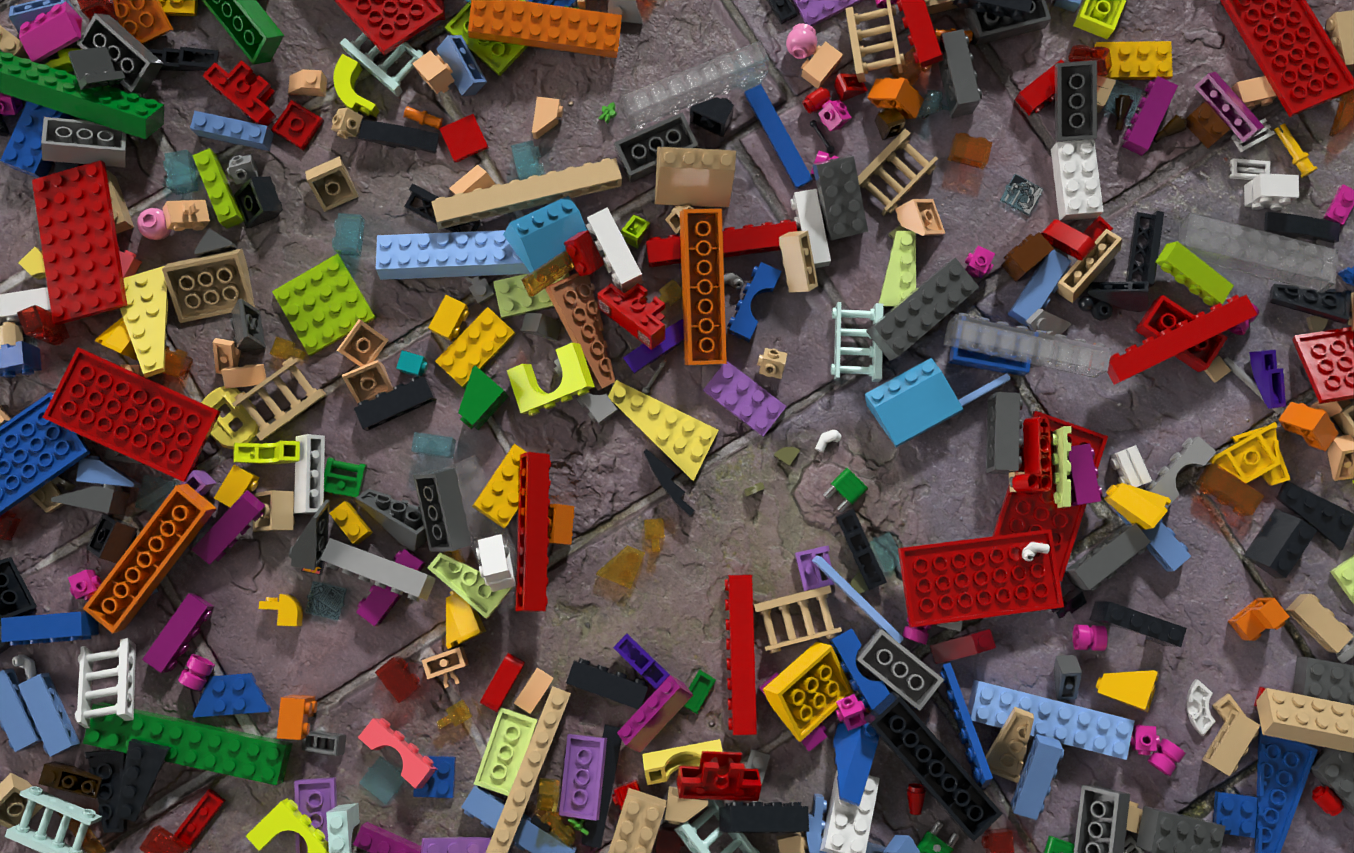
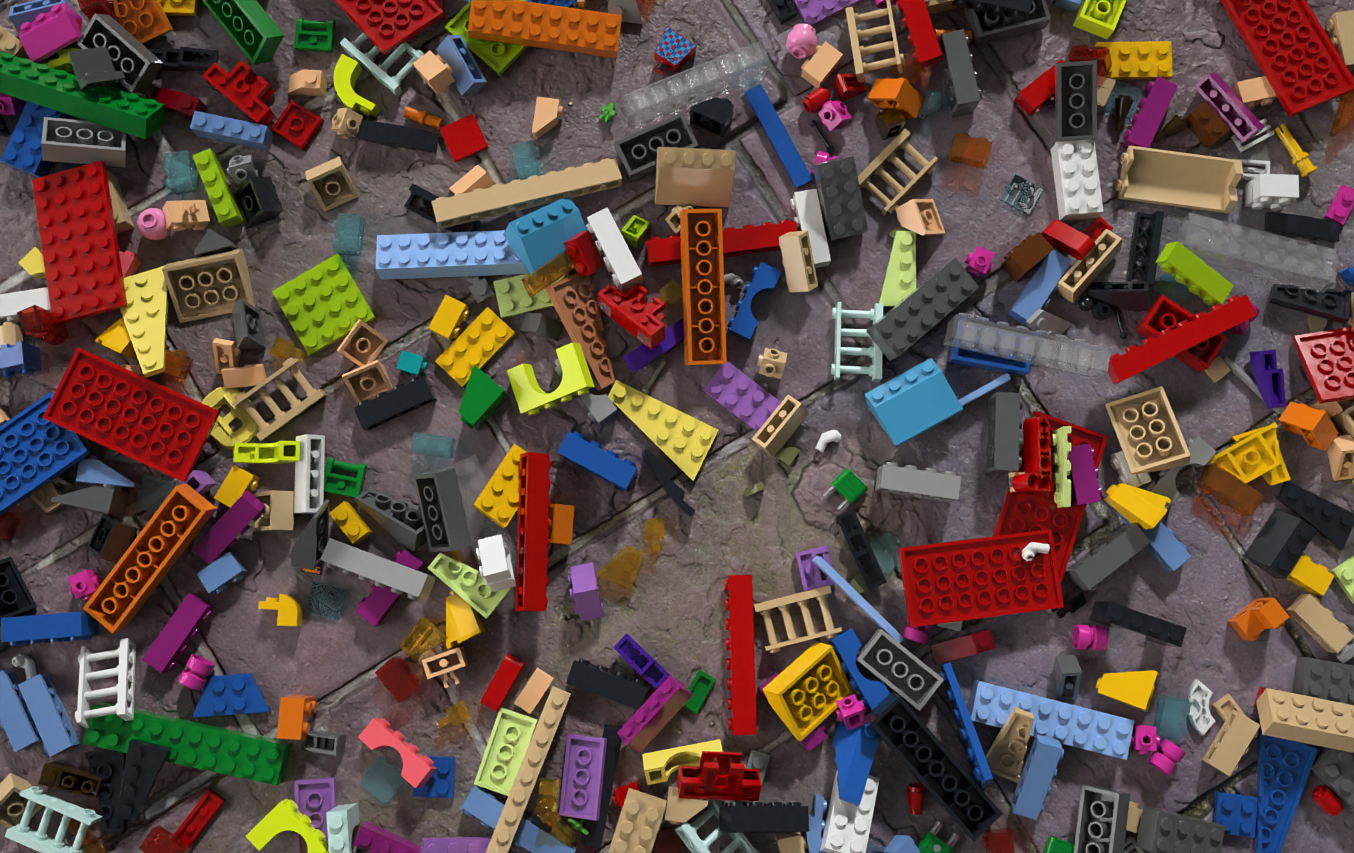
none -> dark red slope [150,87,207,120]
none -> medium blue brick [197,551,248,594]
none -> green plate [294,18,336,53]
none -> clear yellow wing [399,615,448,659]
none -> blue brick [557,431,638,492]
none -> medium lavender brick [568,562,604,621]
none -> torso [654,26,696,75]
none -> tan brick [752,395,809,457]
none -> light grey brick [875,462,961,503]
none -> tan slope [1105,386,1191,474]
none -> black hinge [1111,304,1127,339]
none -> tan cylinder [1115,146,1243,214]
none -> clear light blue piece [1152,273,1192,307]
none -> clear light blue brick [1154,694,1190,740]
none -> yellow brick [1286,554,1335,596]

